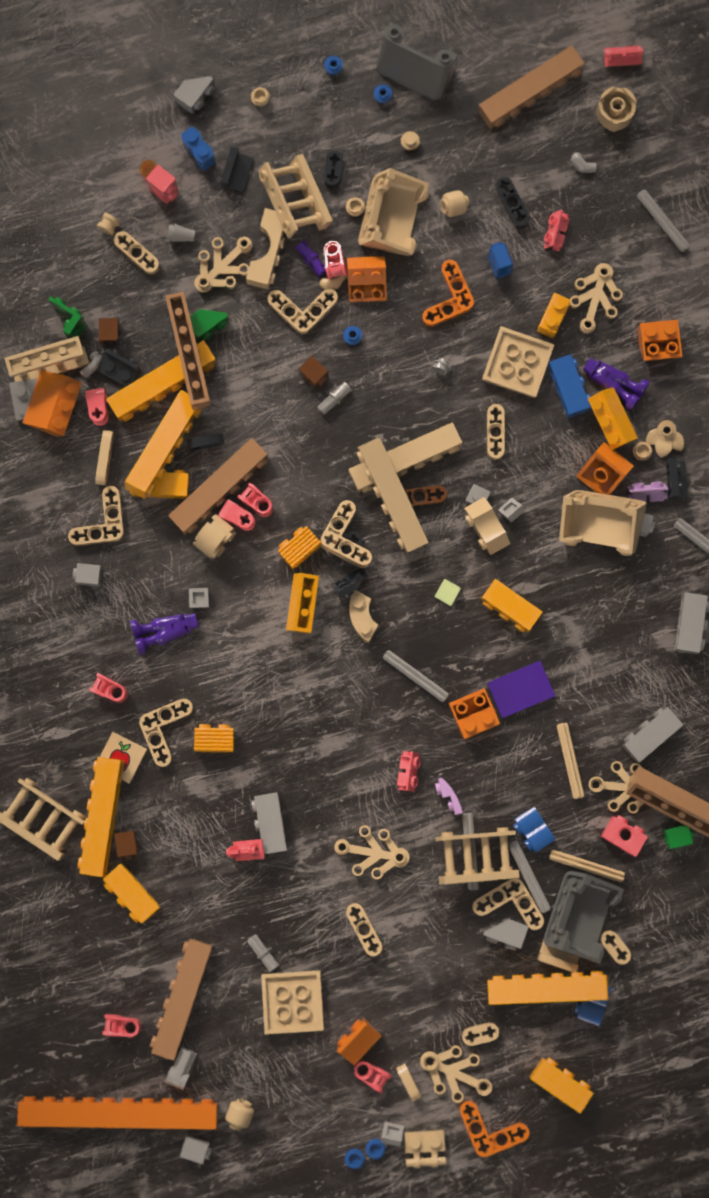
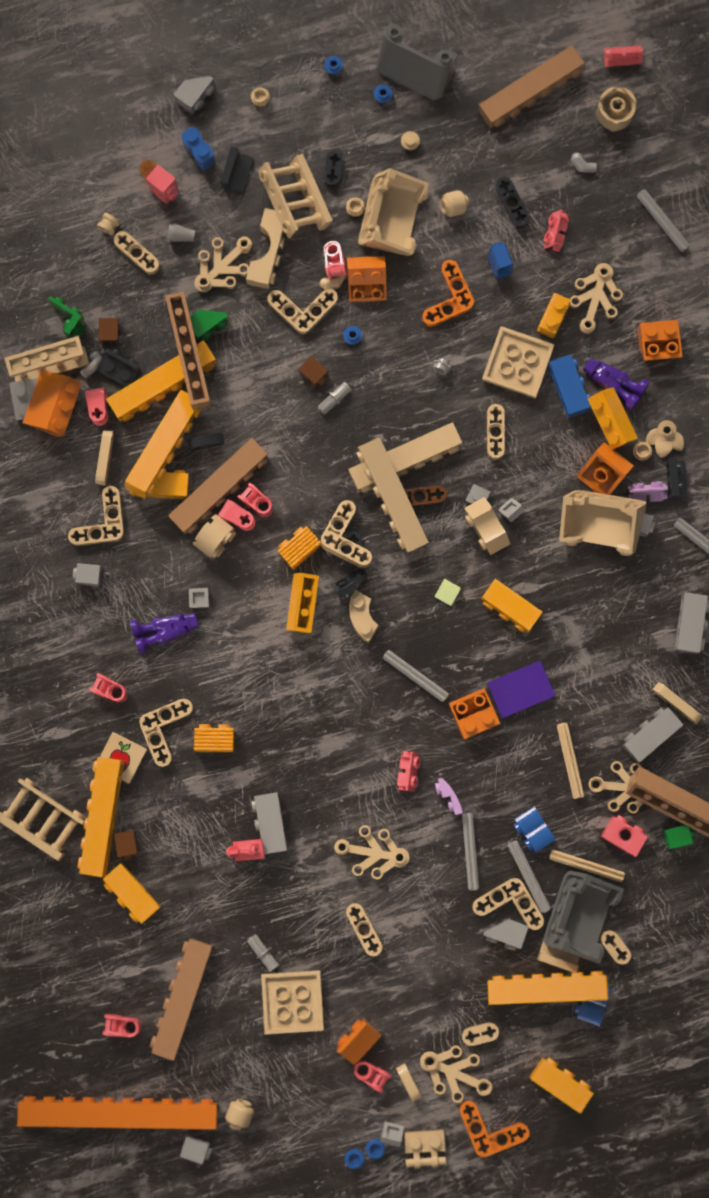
light grey piece [165,1047,197,1090] -> none
dark purple pin [296,240,326,277] -> none
tan fence [435,827,520,884] -> none
none -> tan beam [652,682,702,725]

